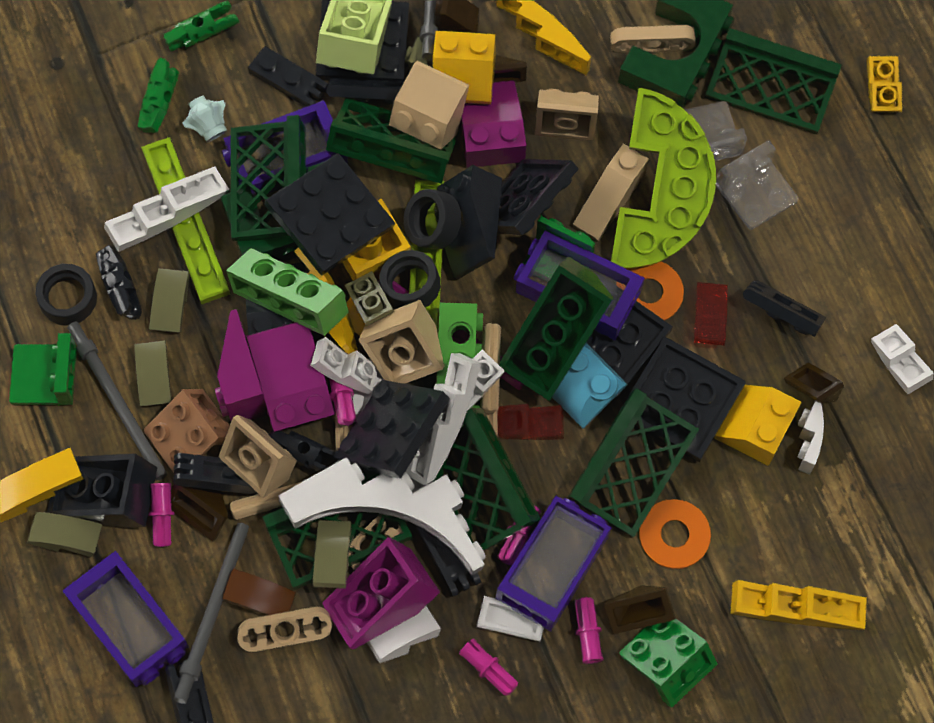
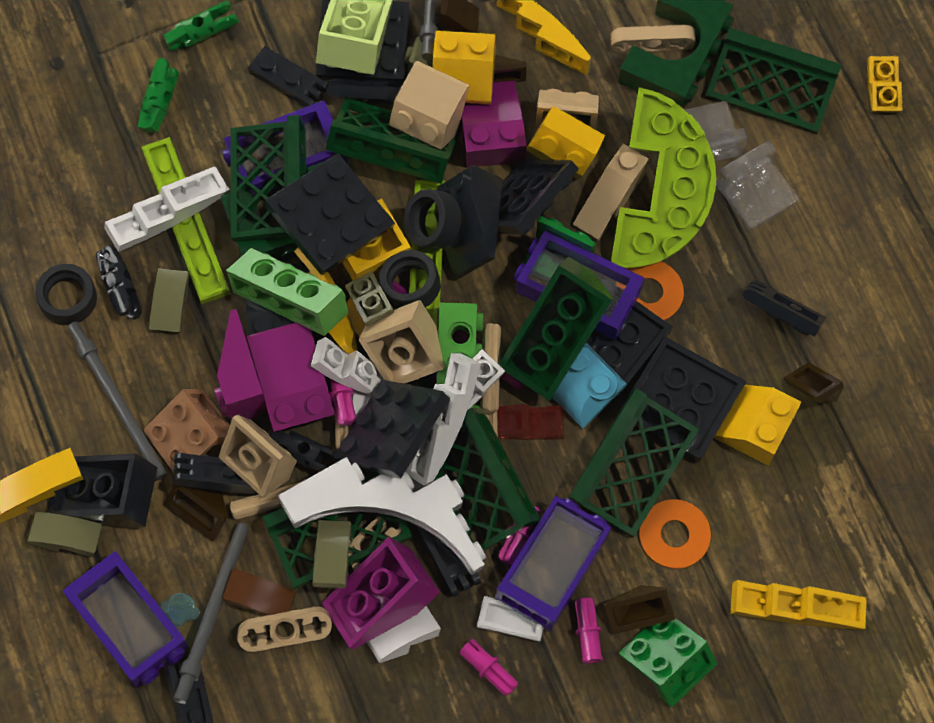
green bracket [9,333,77,405] -> none
olive slope [134,340,172,406] -> none
dark pink axle [149,483,174,547] -> none
light aqua rock [182,96,227,142] -> none
clear red slope [694,282,728,346] -> none
white slope [797,401,824,475] -> none
white slope [871,324,934,394] -> none
none -> clear light blue plate [161,593,200,626]
none -> yellow slope [526,105,605,180]

